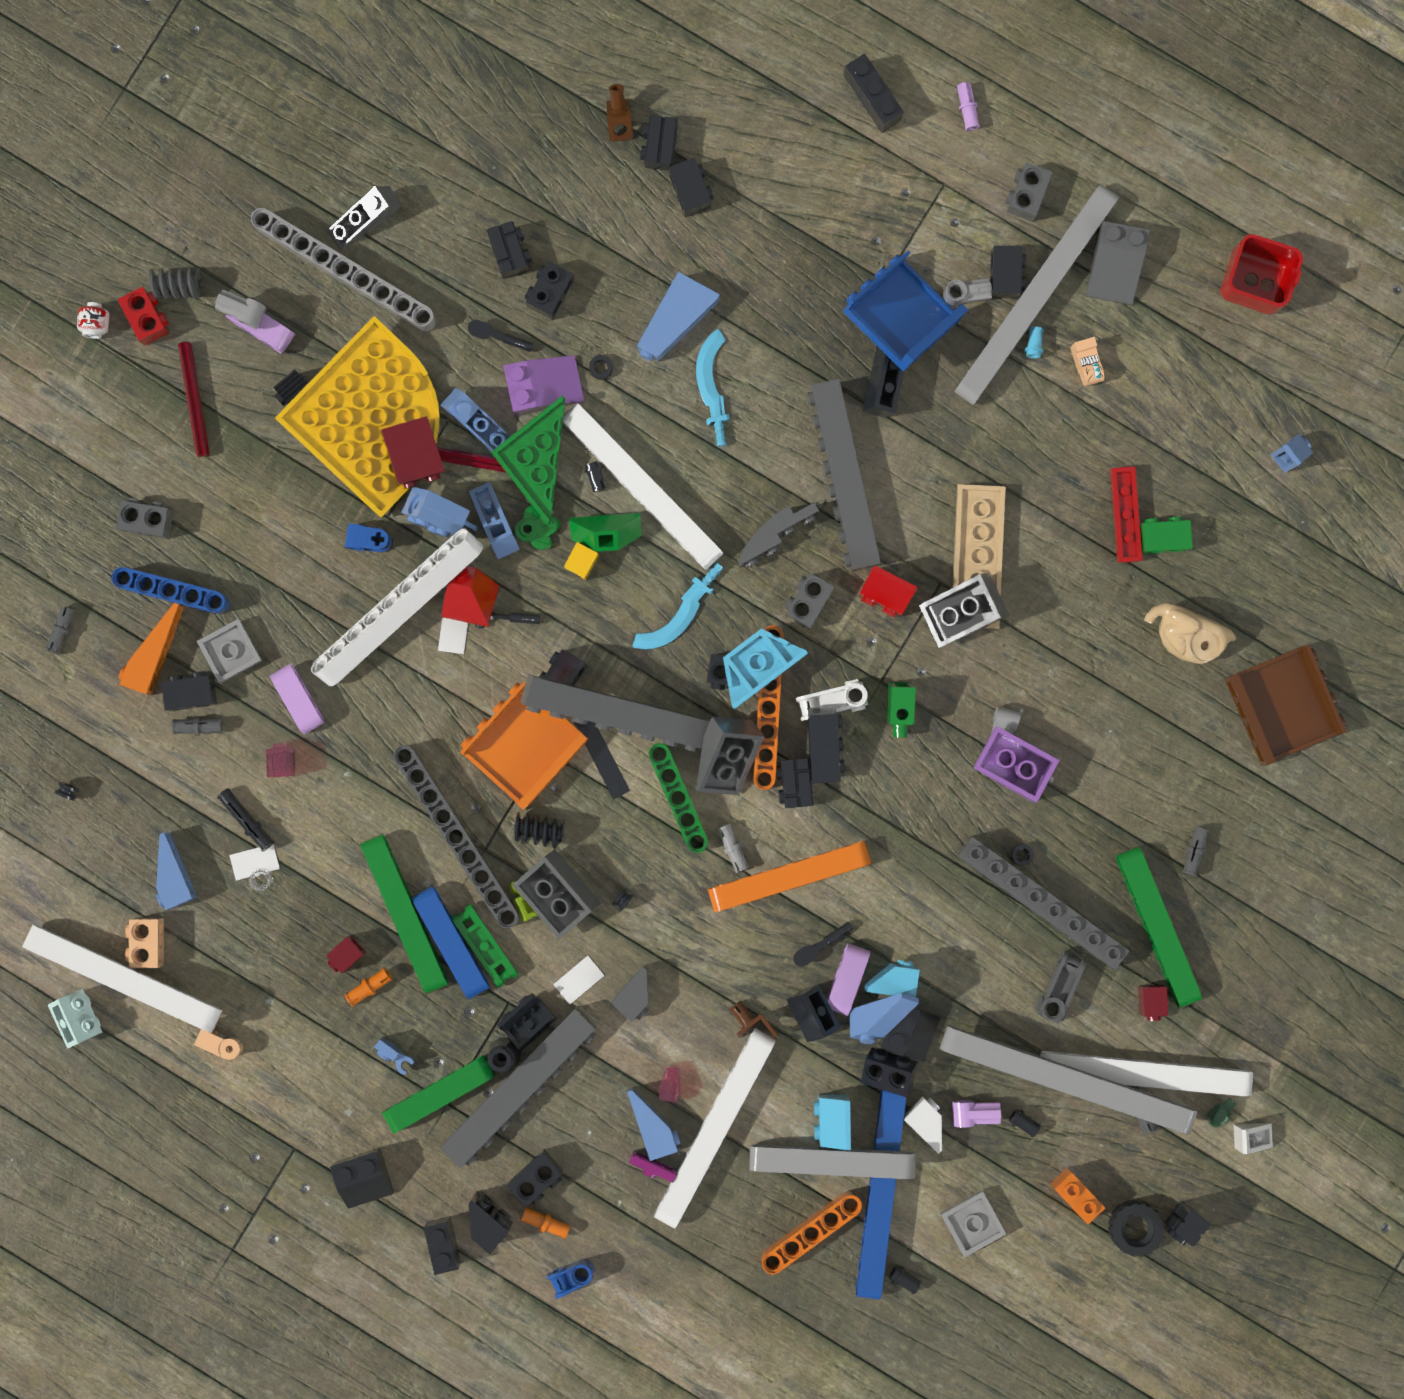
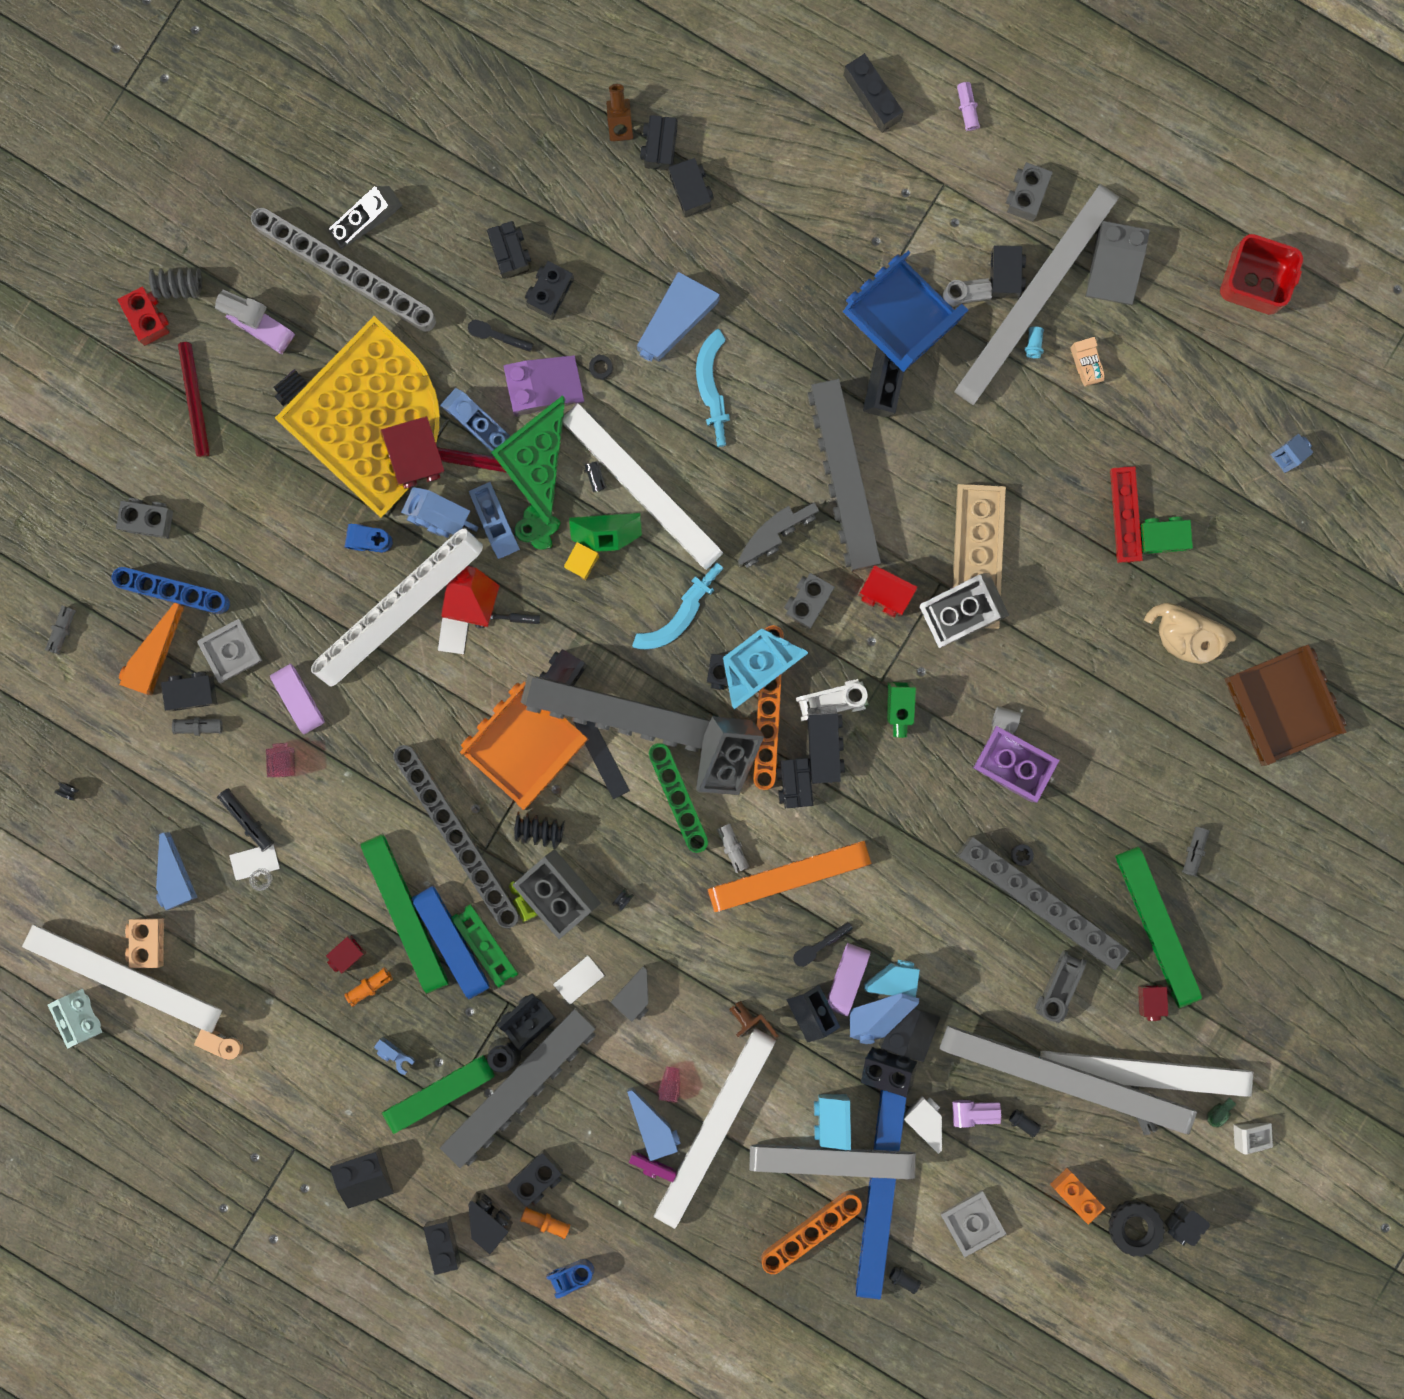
white head [77,302,110,339] -> none

